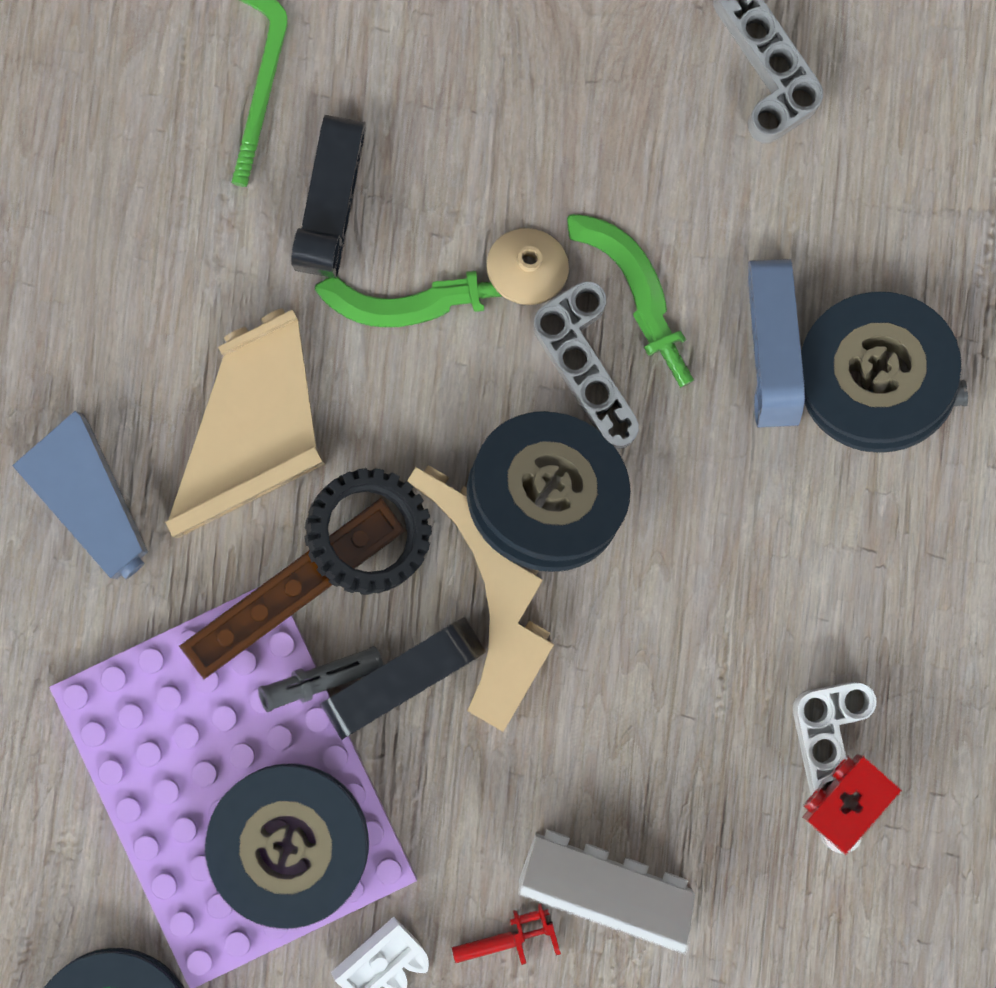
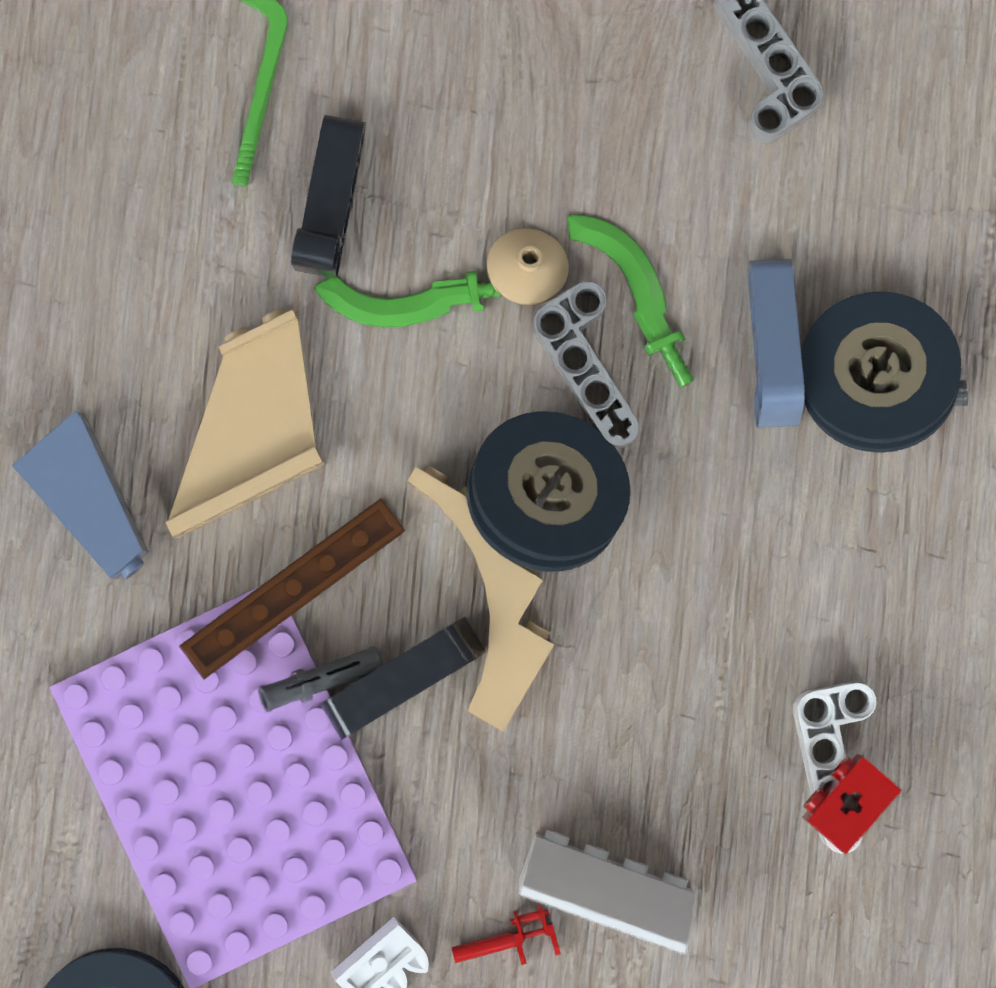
black wheel [205,764,369,929] -> none
black tyre [304,468,432,595] -> none

